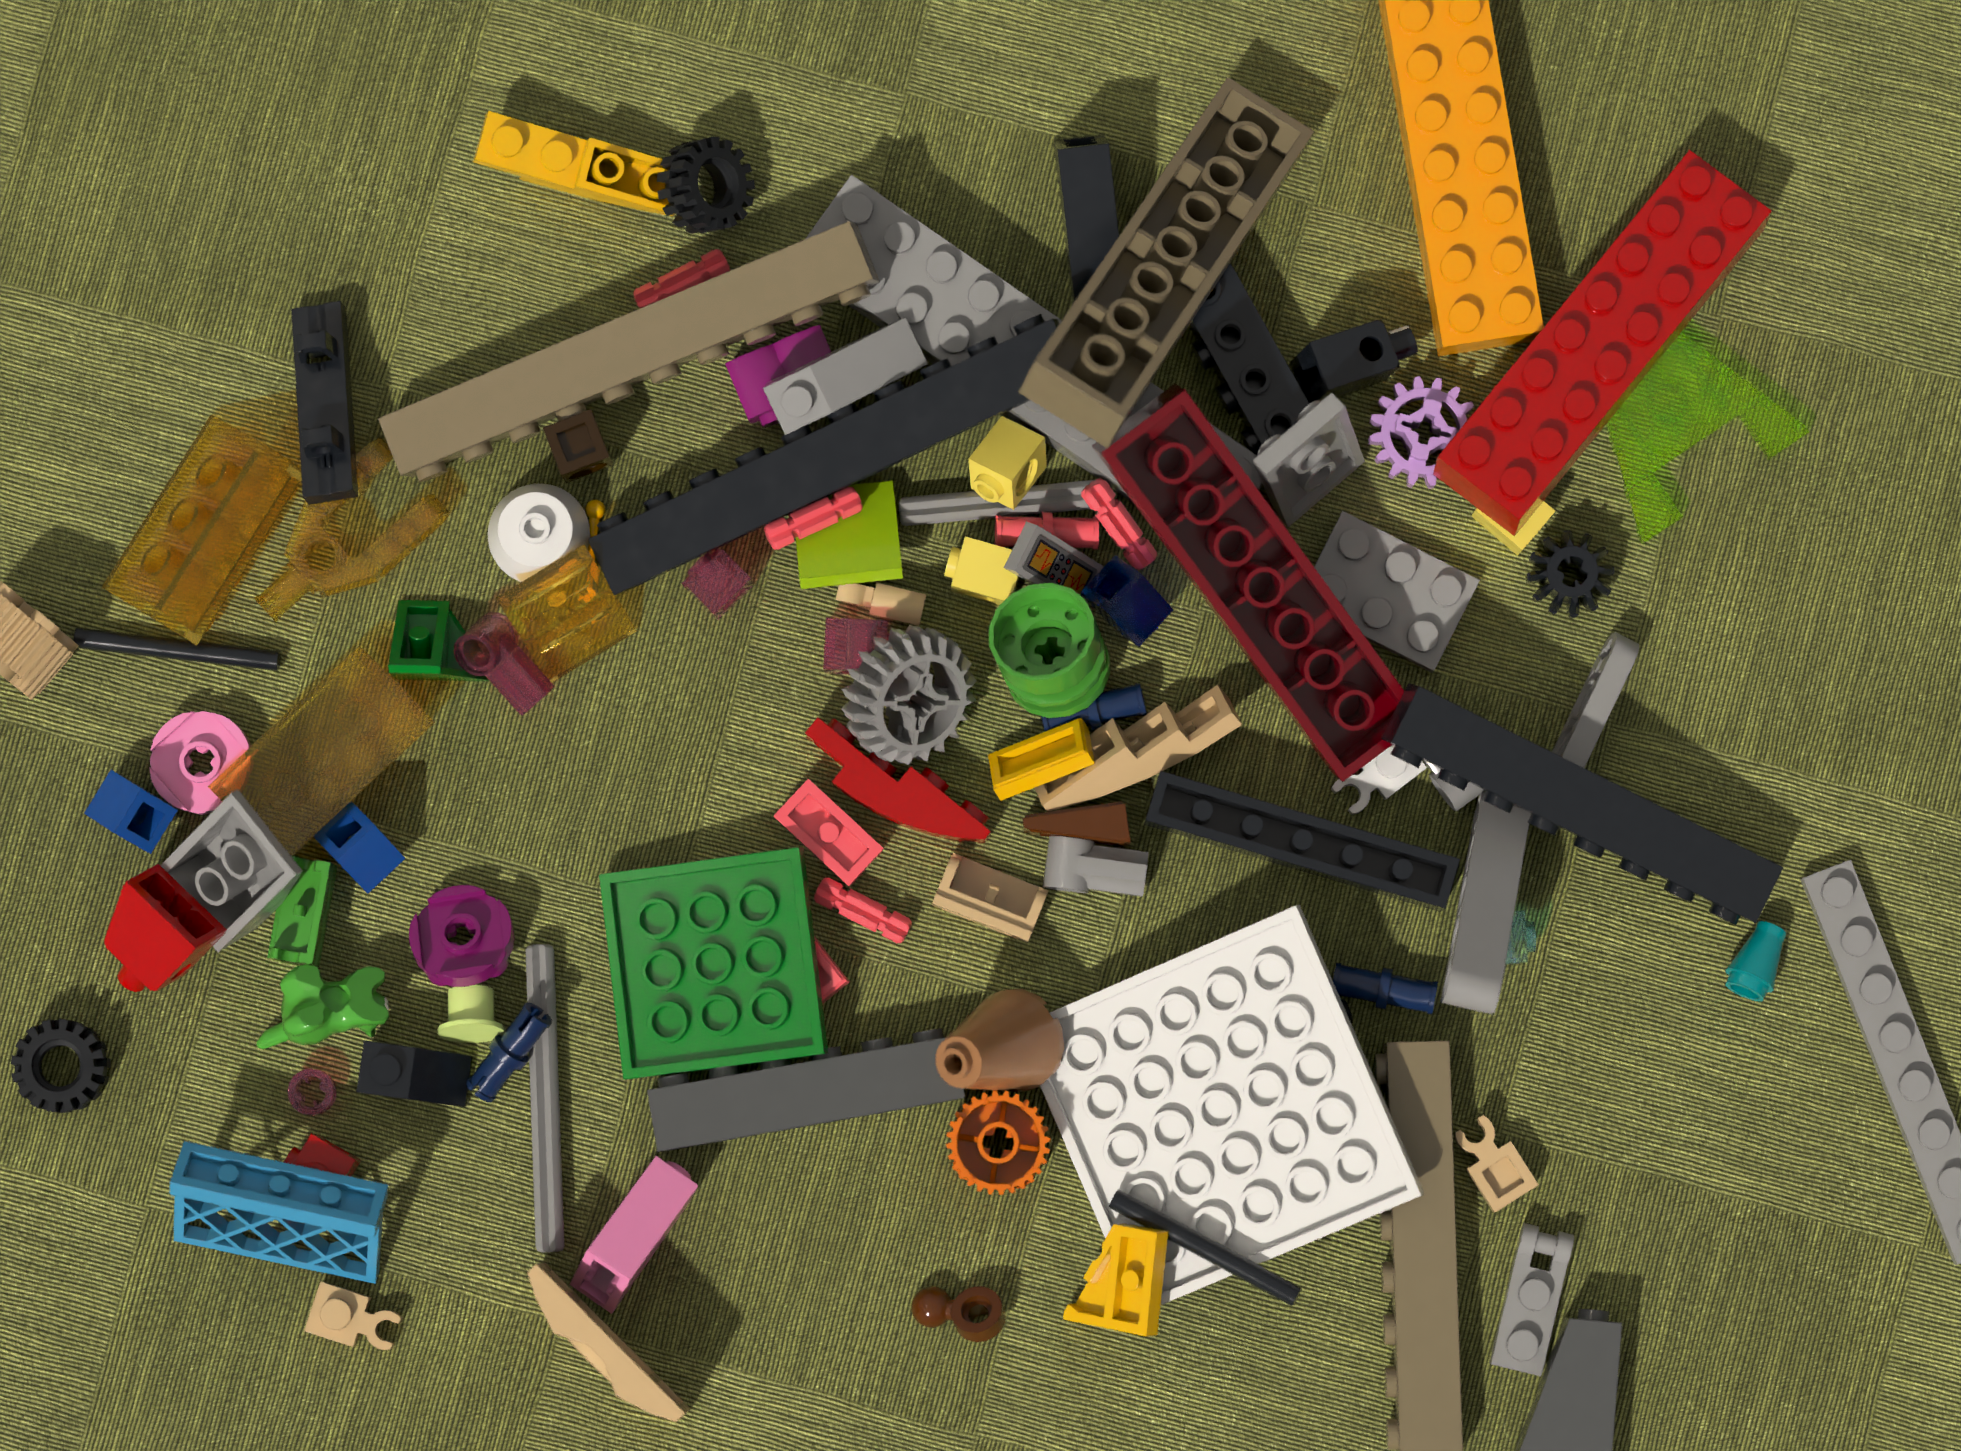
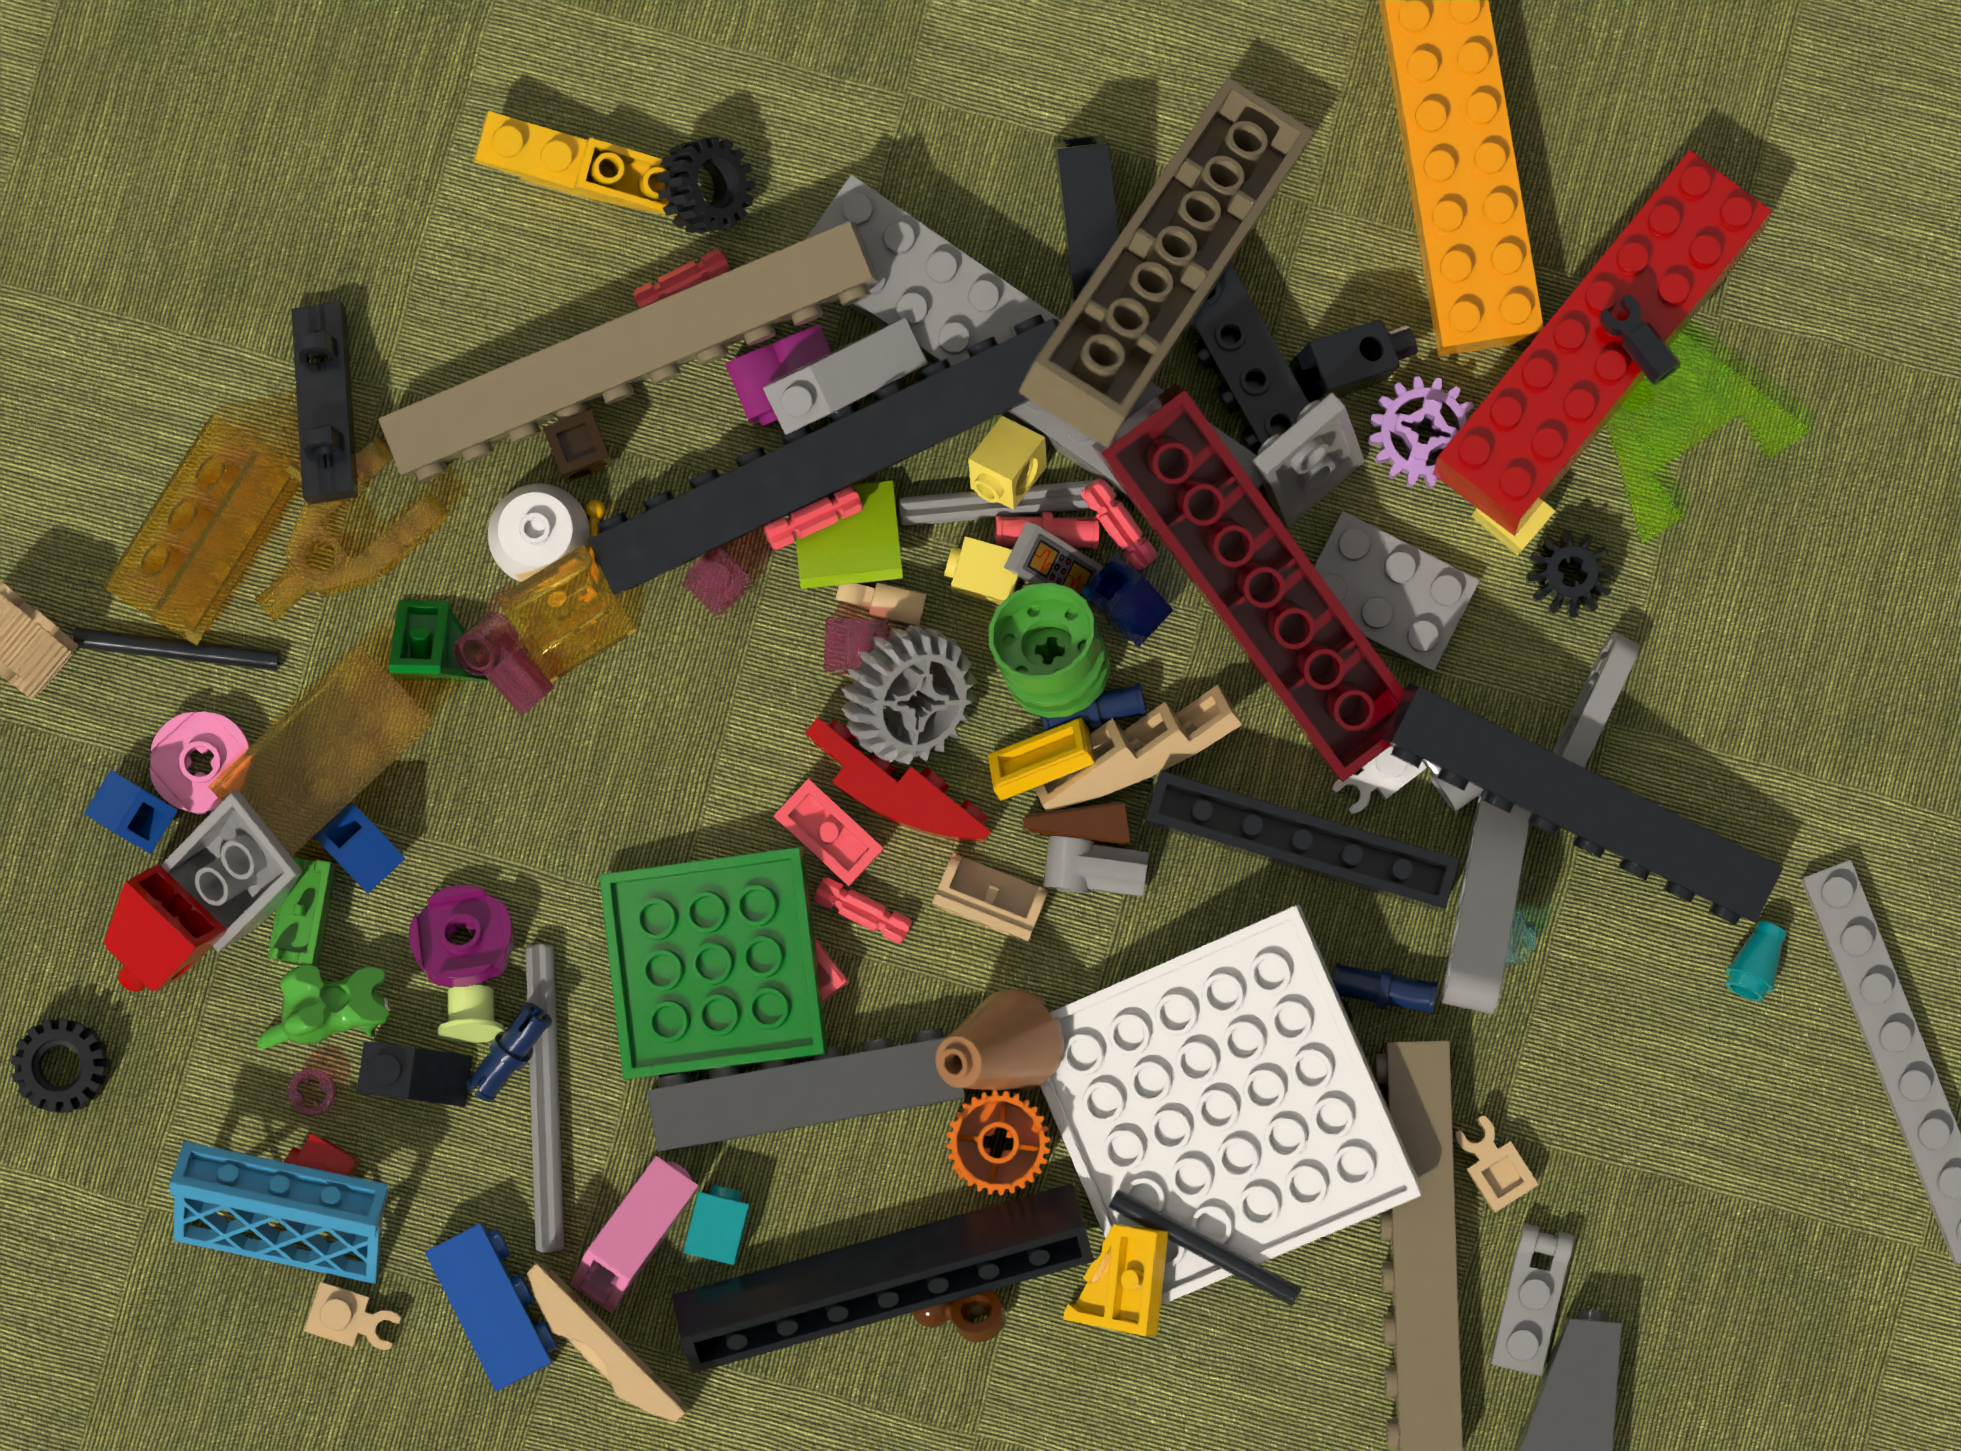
none -> blue brick [425,1223,558,1392]
none -> black brick [672,1183,1094,1374]
none -> teal brick [683,1184,751,1265]
none -> black bar [1599,294,1681,386]

